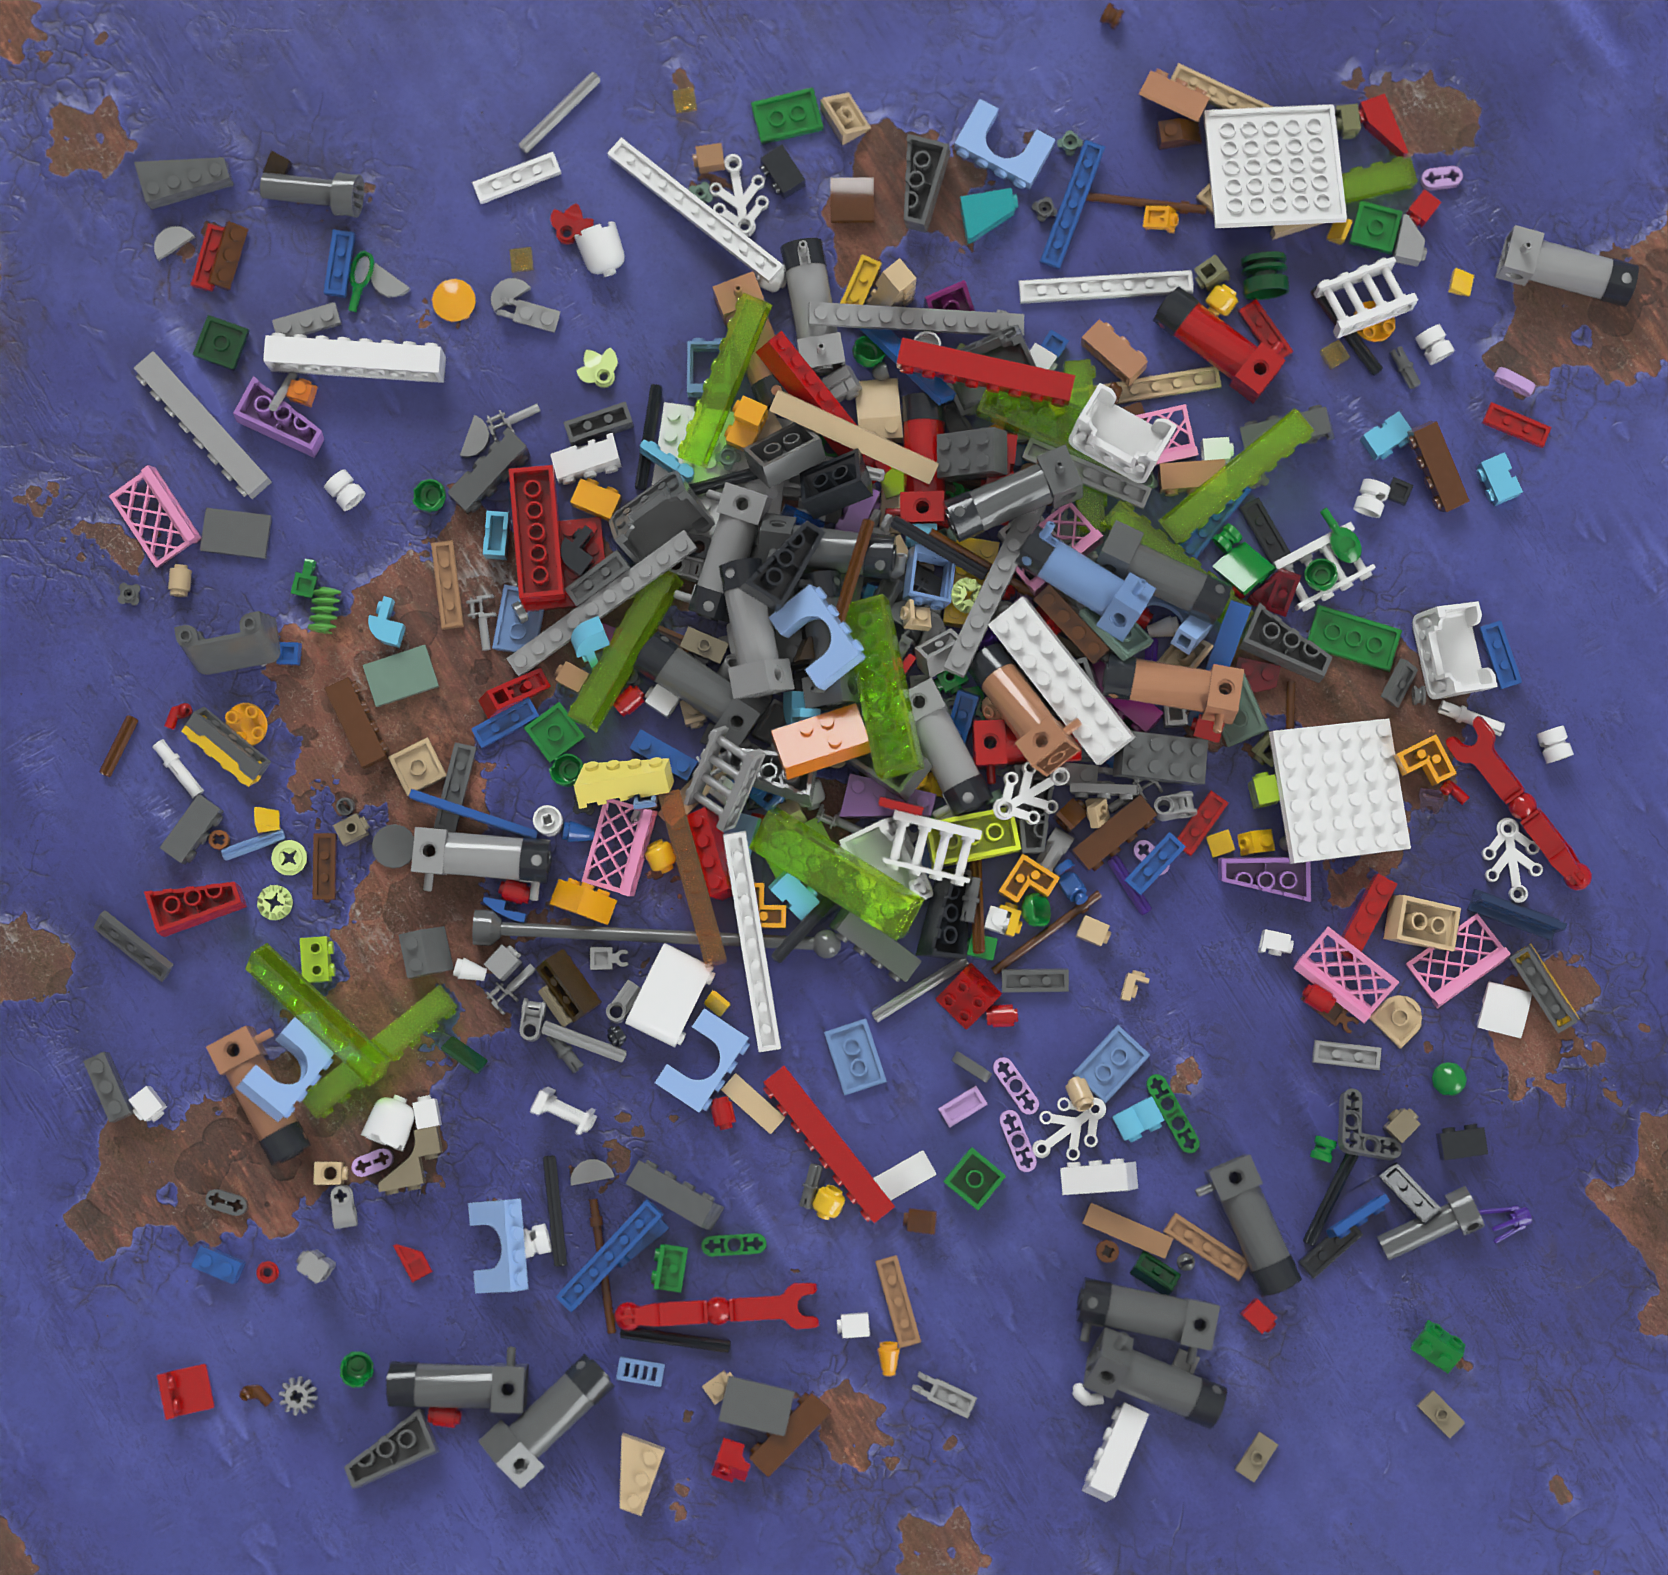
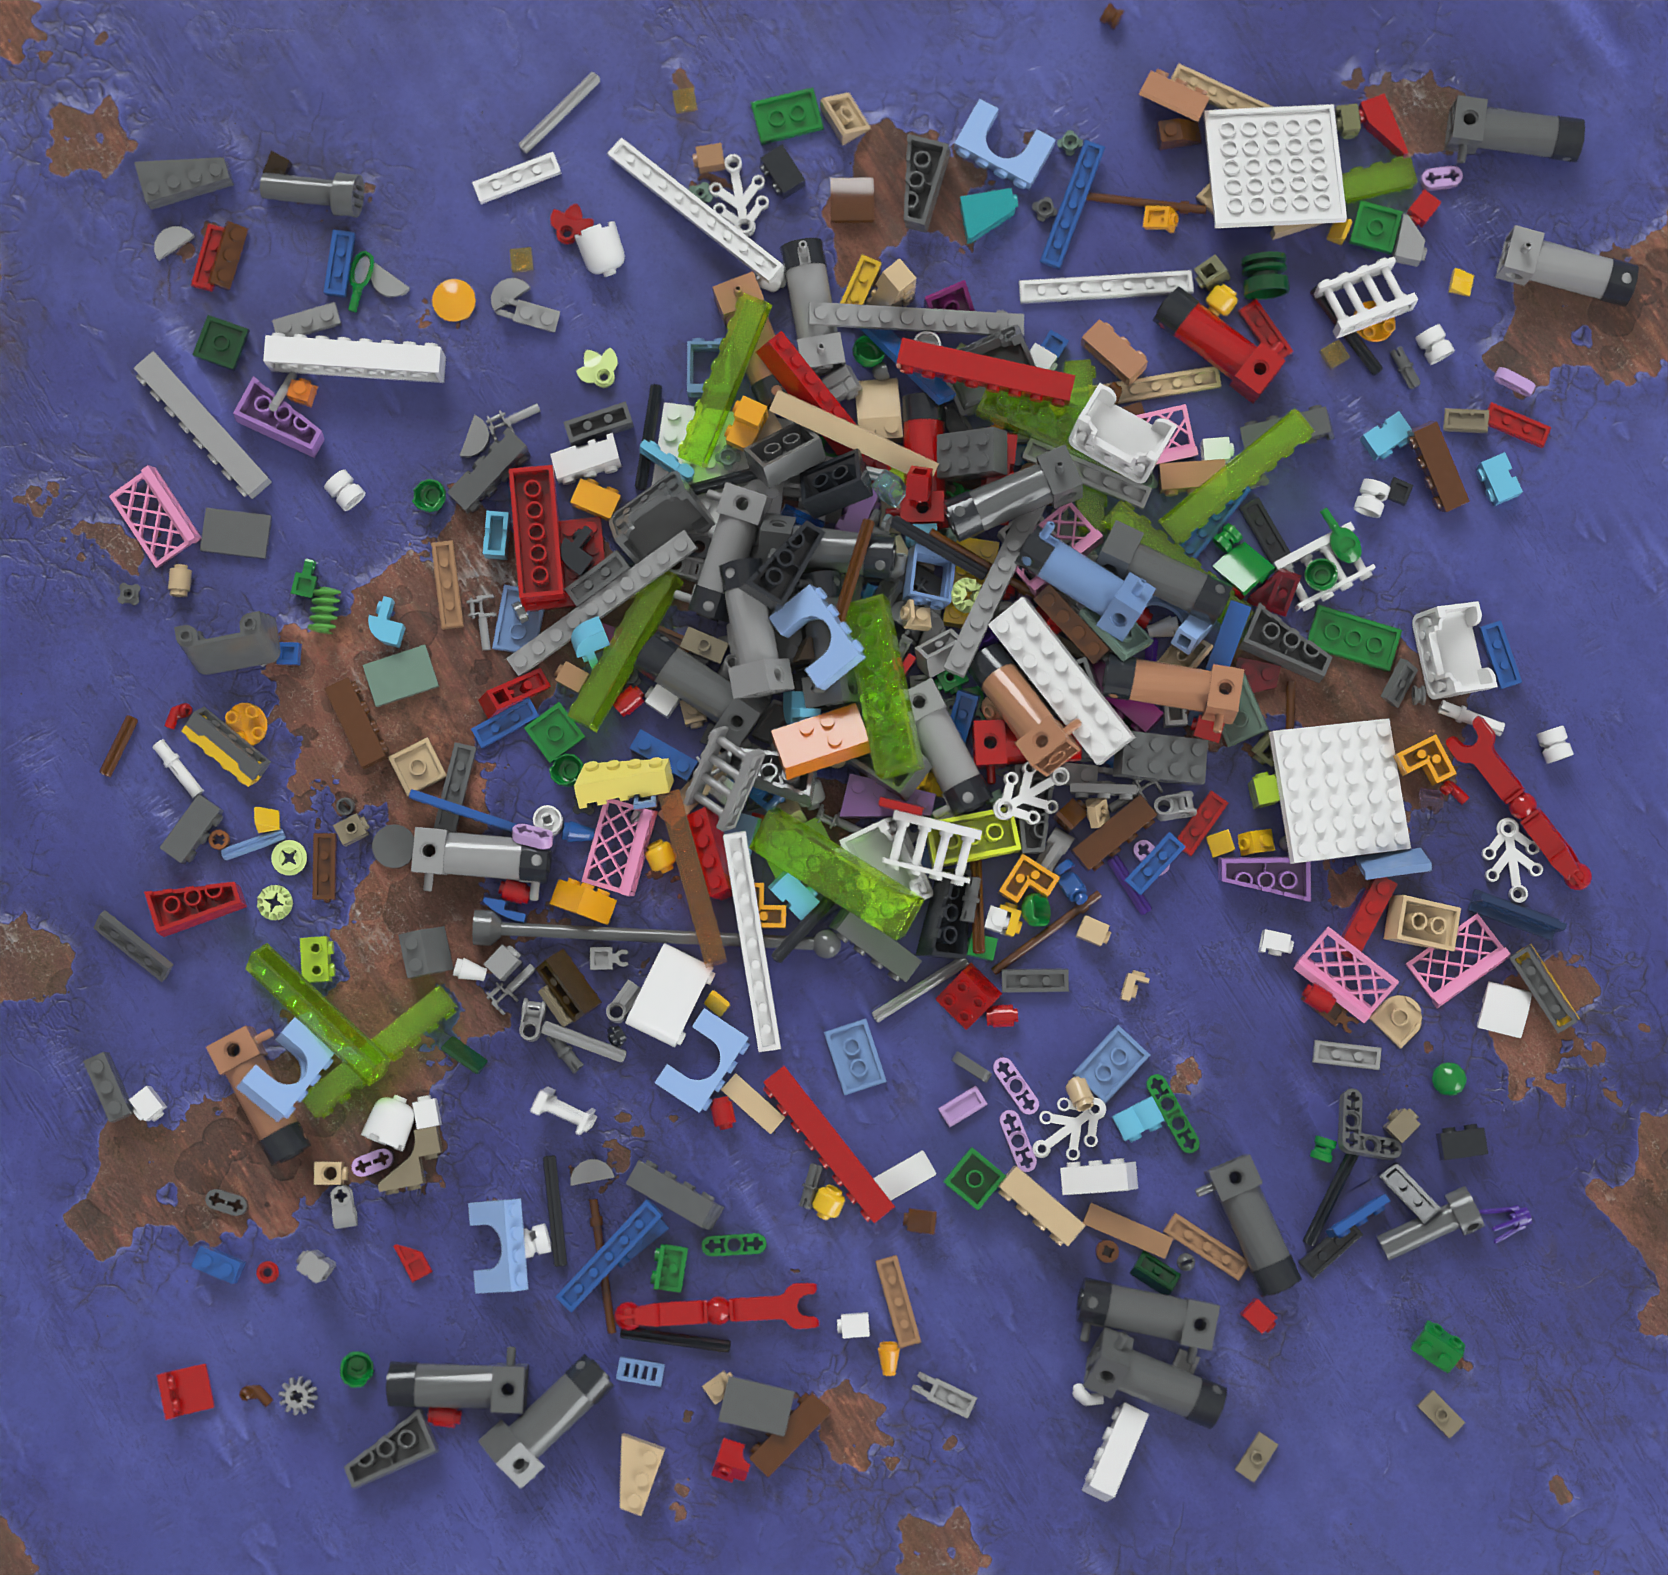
none -> lavender beam [512,824,553,849]
none -> clear light blue brick [871,469,906,508]
none -> red brick [905,465,933,502]
none -> tan brick [998,1166,1085,1246]
none -> medium blue tile [1356,848,1432,880]
none -> dark tan plate [1443,408,1489,433]
none -> dark grey piece [1444,95,1585,163]

